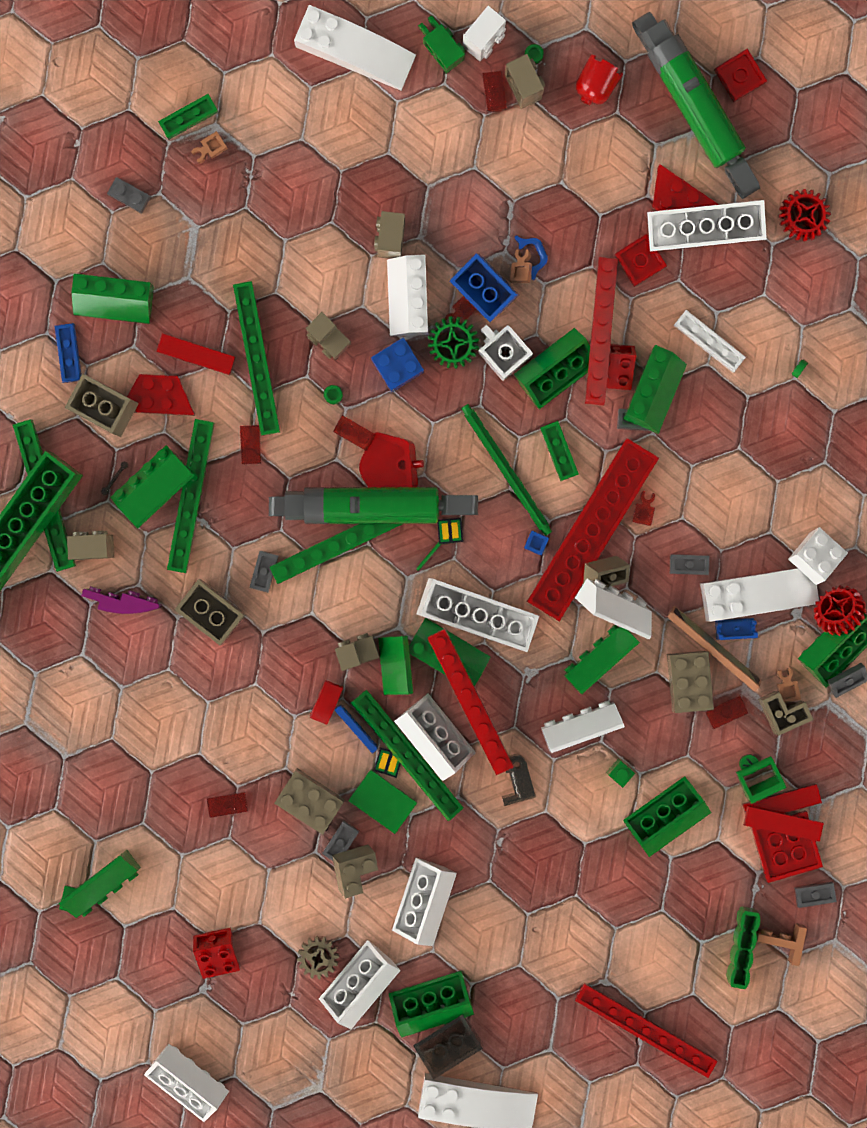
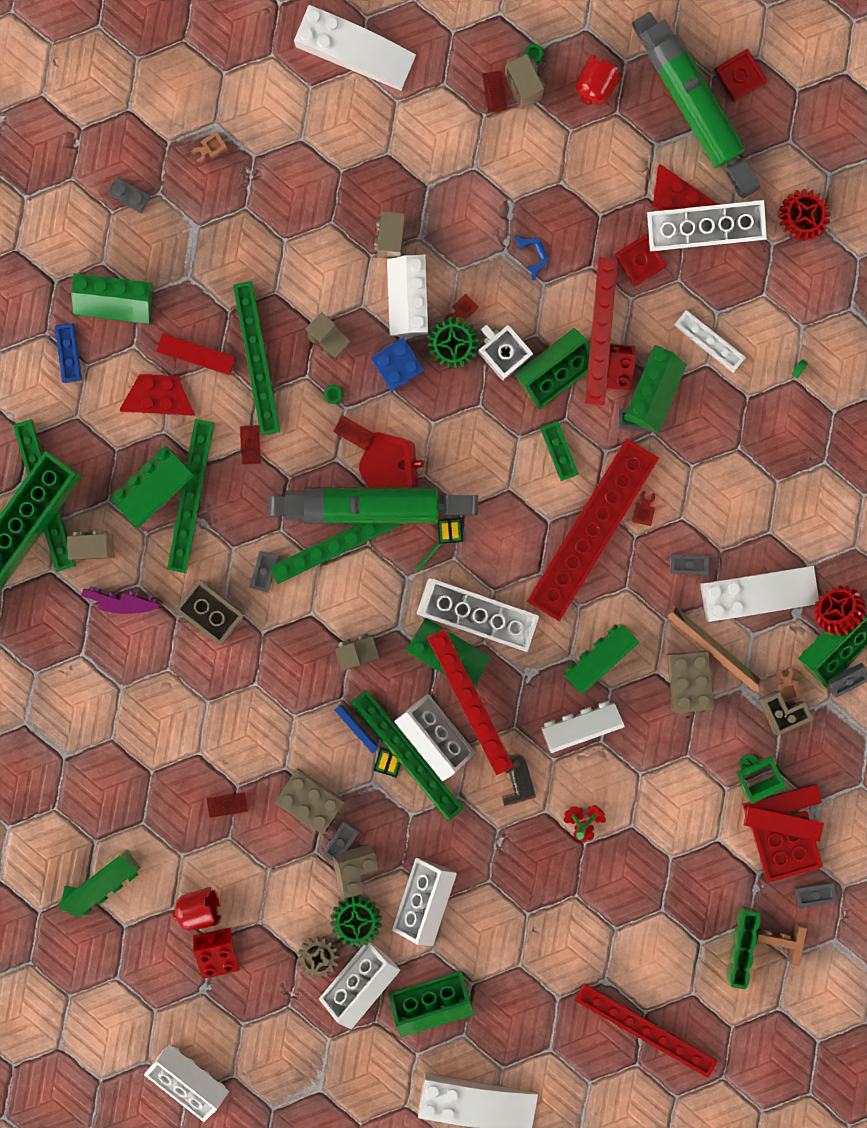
dark tan brick [65,374,139,437] -> none
clear smoke hinge [101,461,128,495] -> none
green plate [158,94,218,140] -> none
red slope [310,680,343,725] -> none
green tile [348,769,417,834] -> none
green tile [378,636,413,695] -> none
clear smoke slope [413,1014,484,1079] -> none
green hinge [418,16,465,74] -> none
blue slope [450,253,519,322] -> none
green piece [461,404,552,536] -> none
white brick [463,6,506,61] -> none
nougat plate [510,249,532,283] -> none
blue plate [524,531,549,556] -> none
white slope [575,578,652,639] -> none
dark tan brick [583,556,630,588] -> none
green brick [606,758,636,788] -> none
green slope [623,776,712,857] -> none
clear red plate [705,695,748,729] -> none
blue hinge [715,618,758,640] -> none
white brick [788,527,848,585] -> none
none -> red cylinder [173,887,222,931]
none -> green gear [330,895,382,947]
none -> red plant [563,805,606,843]

